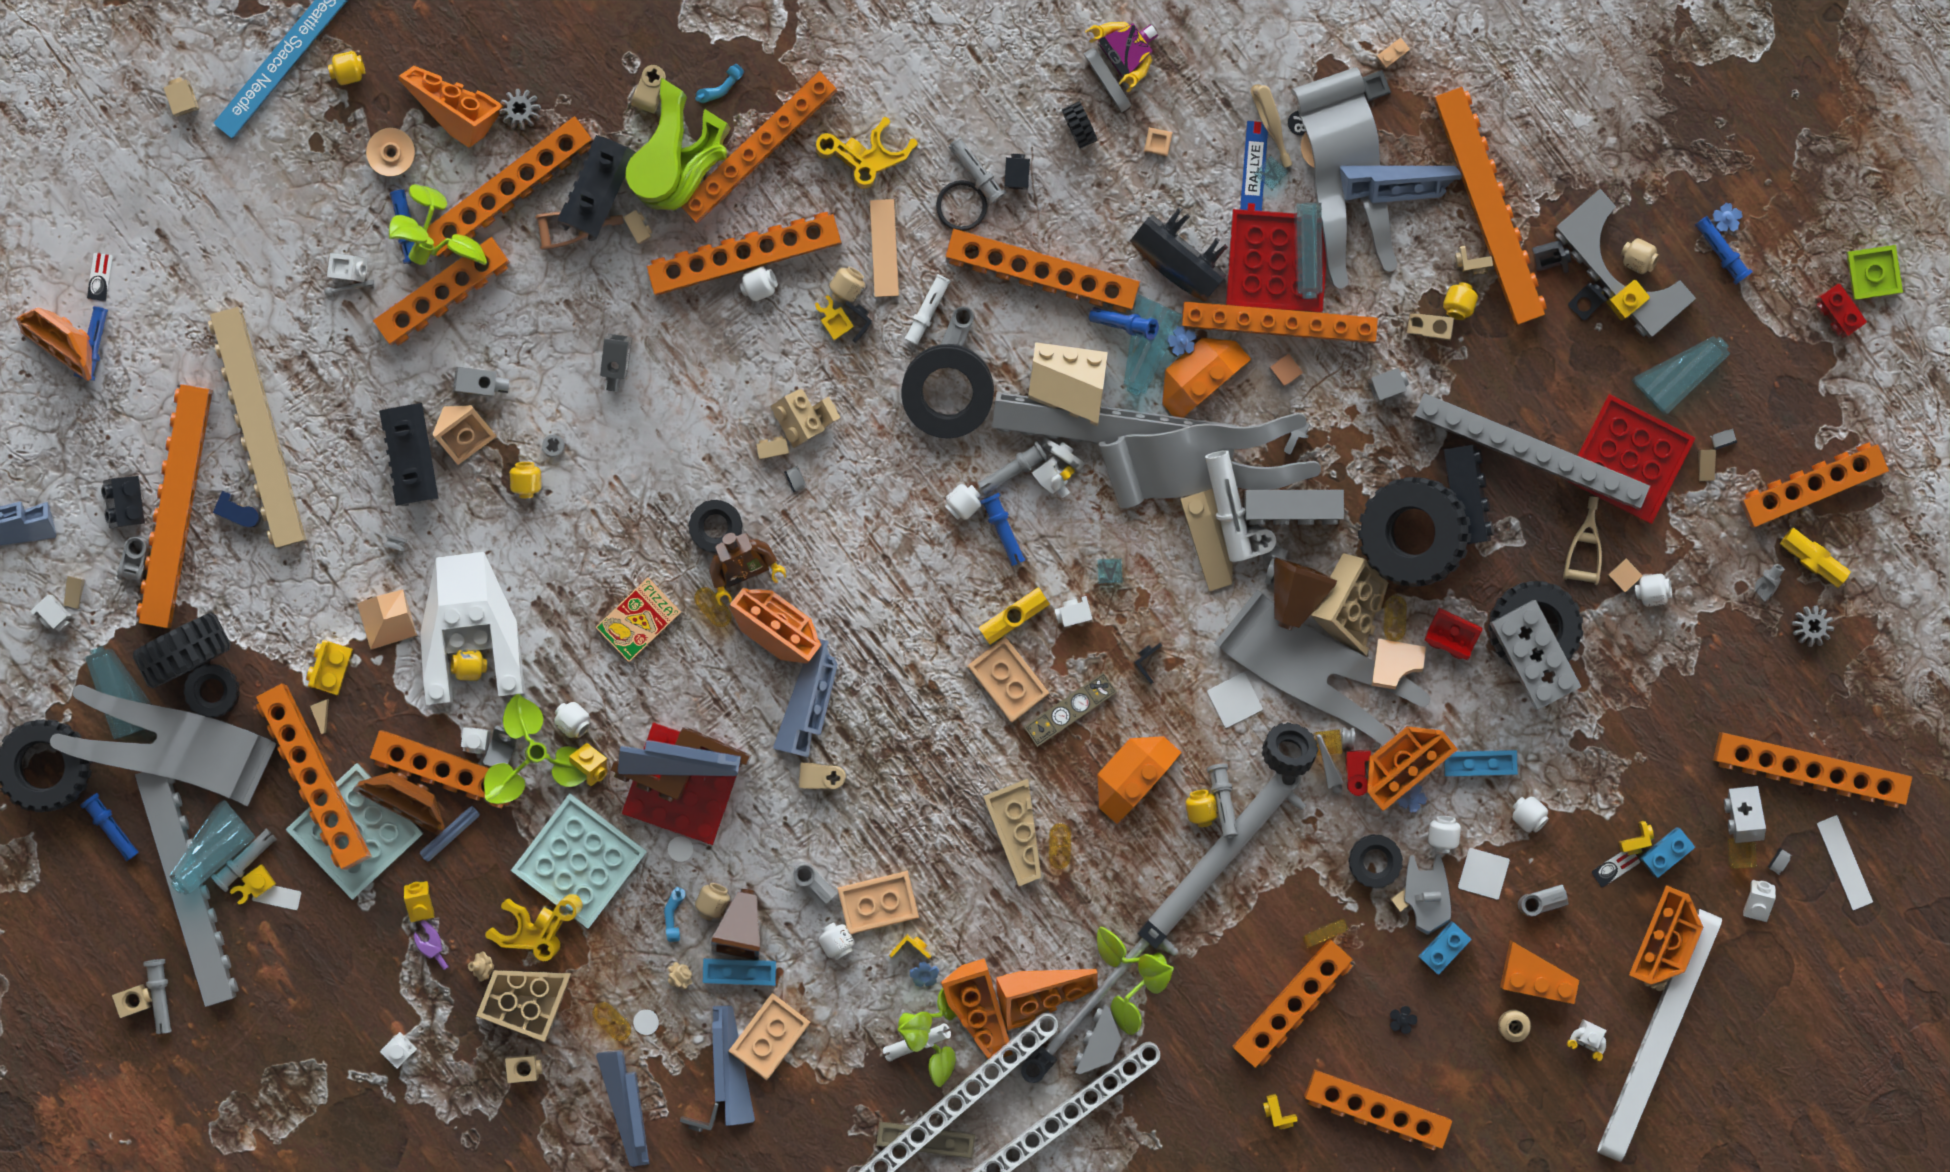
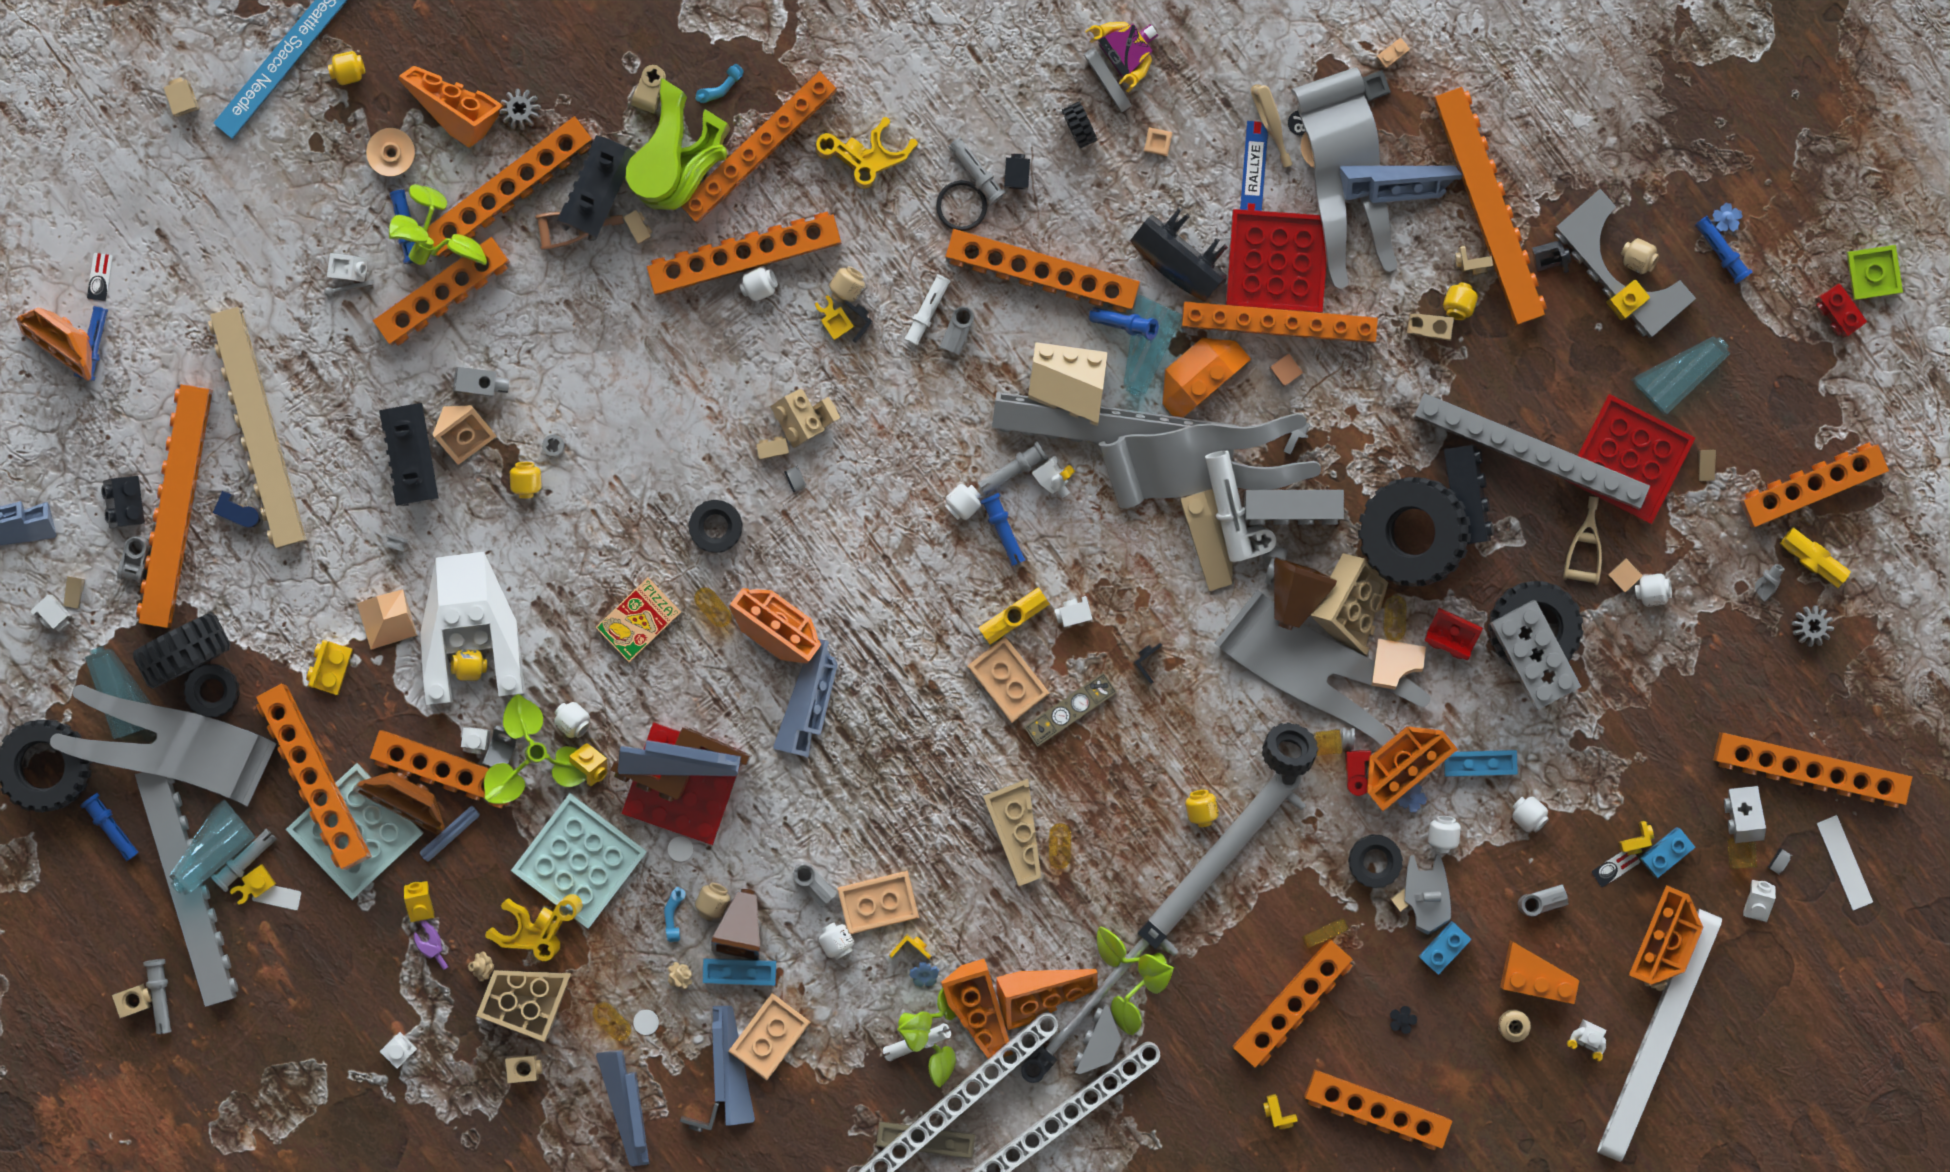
tan piece [310,699,329,734] -> none
dark grey torso [600,334,633,392] -> none
torso [709,533,786,606] -> none
tan piece [799,763,846,789] -> none
light nougat tile [870,199,899,297] -> none
black tyre [901,344,994,439] -> none
white plate [1041,437,1085,471] -> none
clear light blue tile [1097,558,1123,584] -> none
orange wedge [1097,736,1182,824] -> none
medium blue plant [1167,326,1196,356] -> none
white sticker [1207,672,1263,728] -> none
light grey pin [1207,764,1239,839] -> none
clear light blue tile [1254,155,1289,190] -> none
clear light blue slope [1294,203,1323,299] -> none
light grey piece [1316,734,1344,793] -> none
light grey brick [1368,368,1409,402] -> none
white sticker [1458,848,1510,899] -> none
black bracket [1568,283,1607,320] -> none
light grey piece [1710,429,1737,450] -> none

